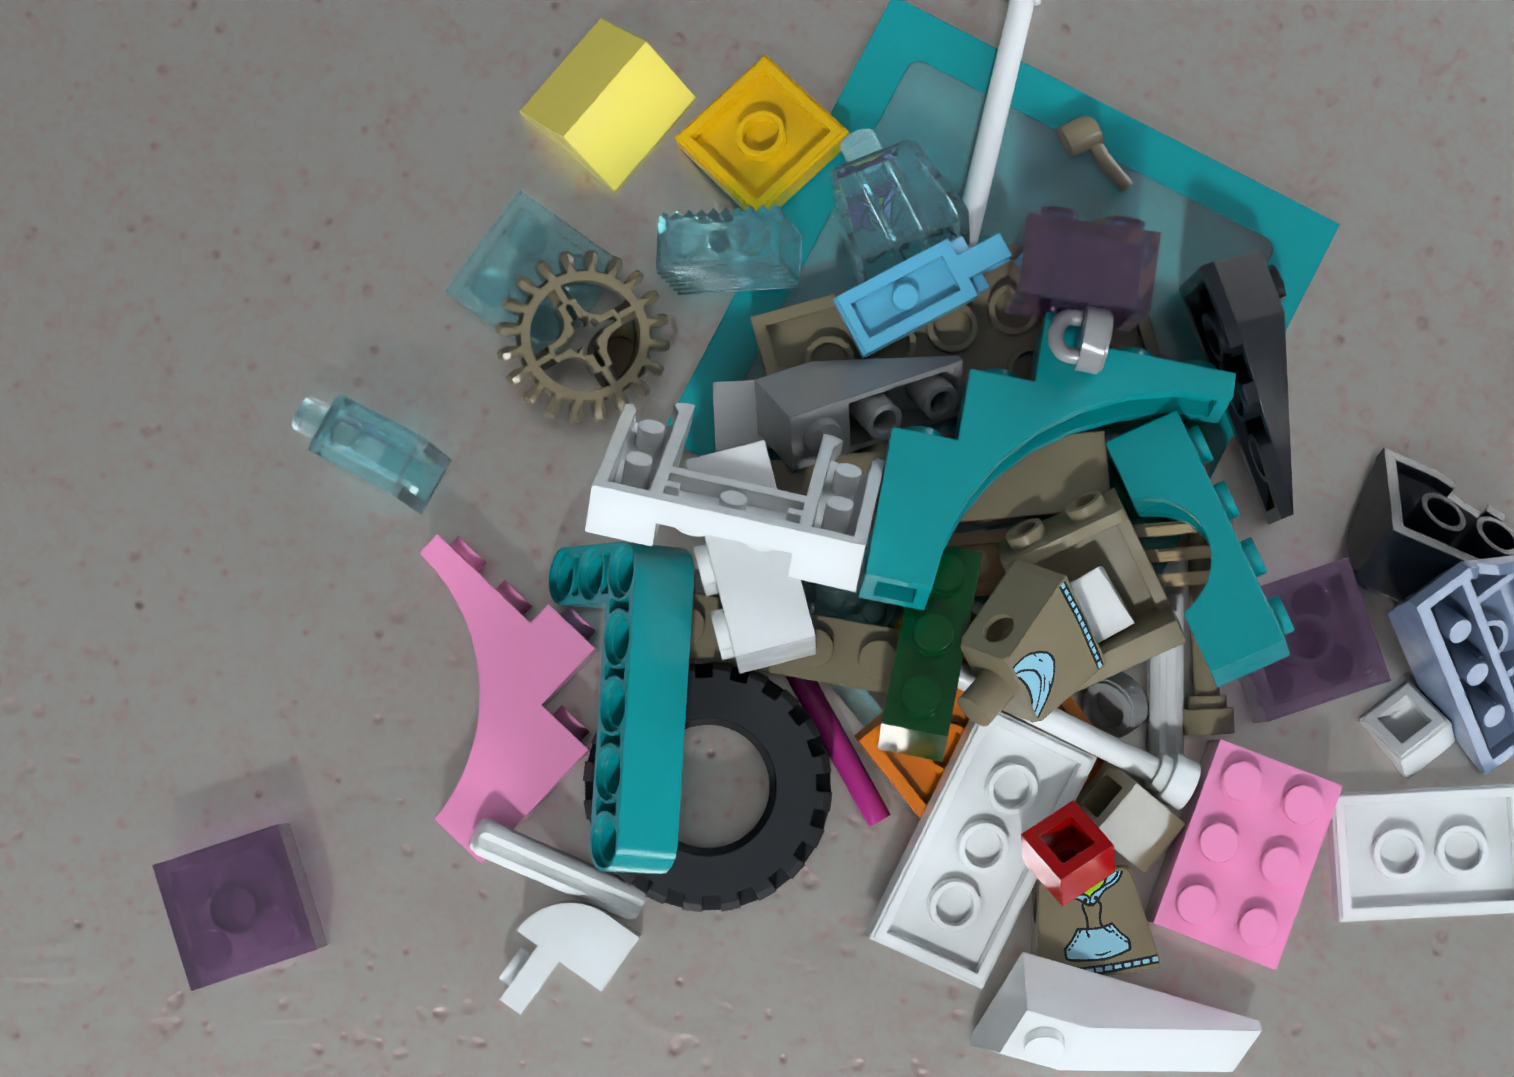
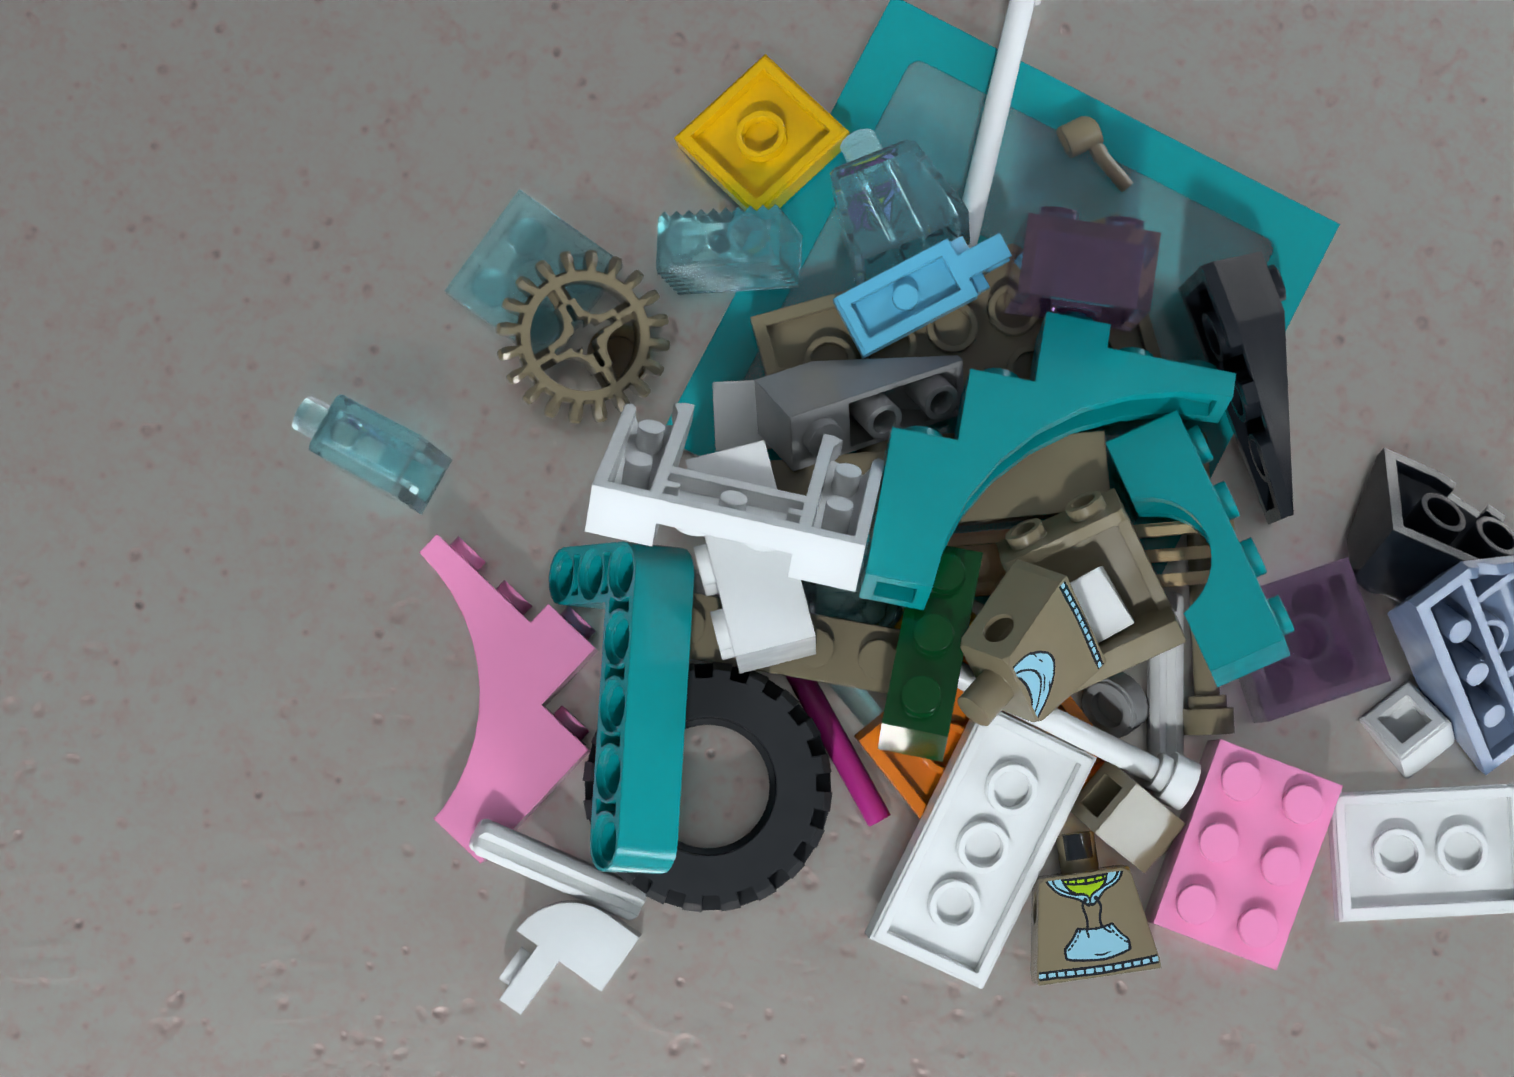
clear purple brick [152,823,328,991] -> none
light yellow slope [519,18,696,193] -> none
white wedge [970,952,1262,1072] -> none
red plate [1020,800,1115,907] -> none
light grey tile [1048,305,1114,375] -> none

